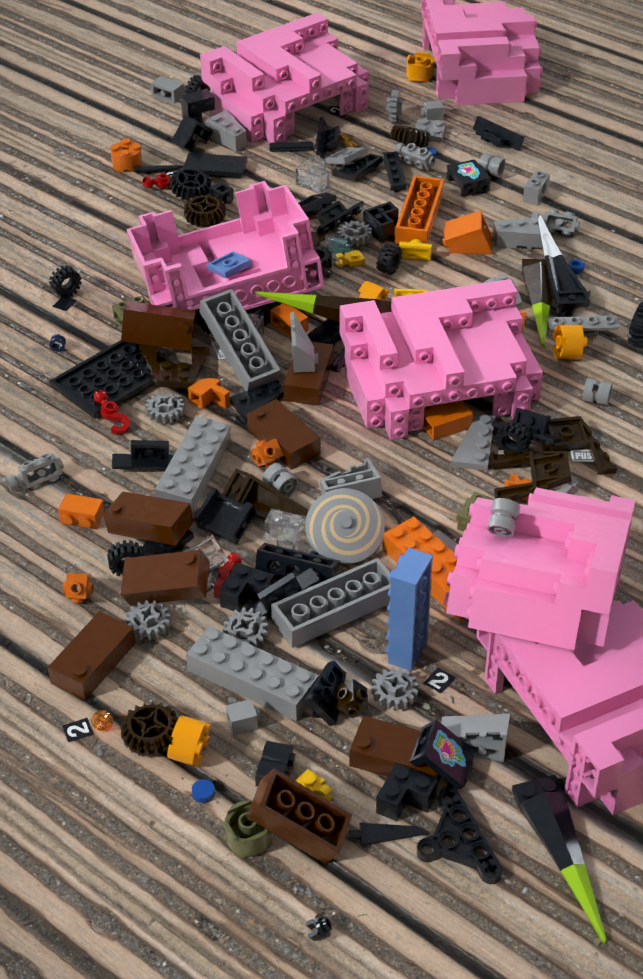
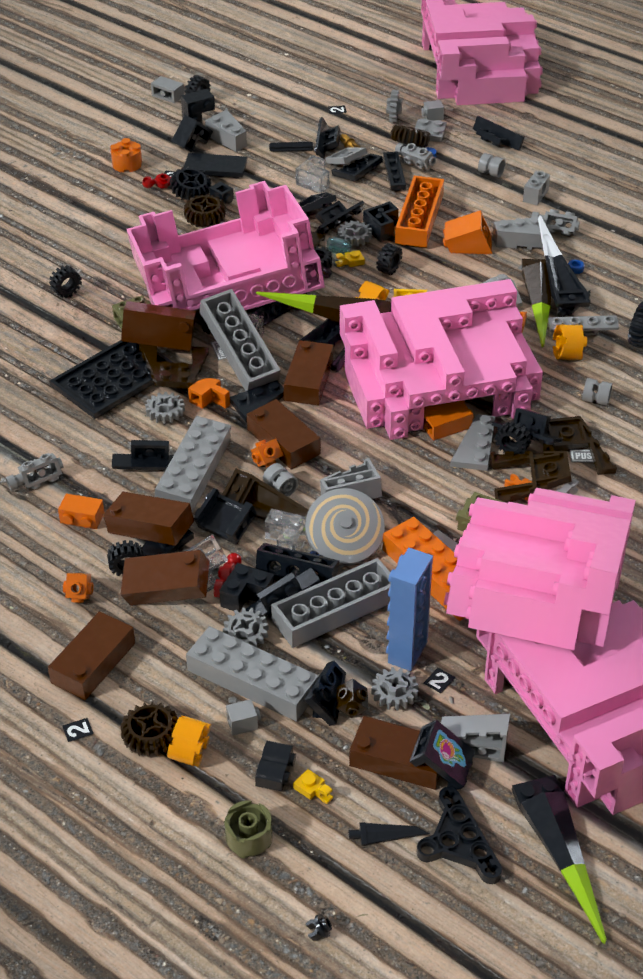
dark blue bush [49,334,66,352] -> none
black sticker [52,297,77,311] -> none
clear orange plate [91,710,113,731] -> none
red piece [94,390,130,435] -> none
light grey gear [125,600,171,640] -> none
black bar [134,165,184,173] -> none
blue tile [192,779,215,803] -> none
bright pink panel [200,13,369,143] -> none
medium blue tile [206,251,253,279] -> none
reddish brown brick [247,768,352,864] -> none
orange brick [270,303,309,337] -> none
light grey wedge [290,312,318,373] -> none
black brick [376,763,438,822] -> none
yellow tile [399,239,432,261] -> none
light orange brick [406,52,435,83] -> none
black panel [446,159,491,197] -> none
light grey wheel [487,498,520,537] -> none

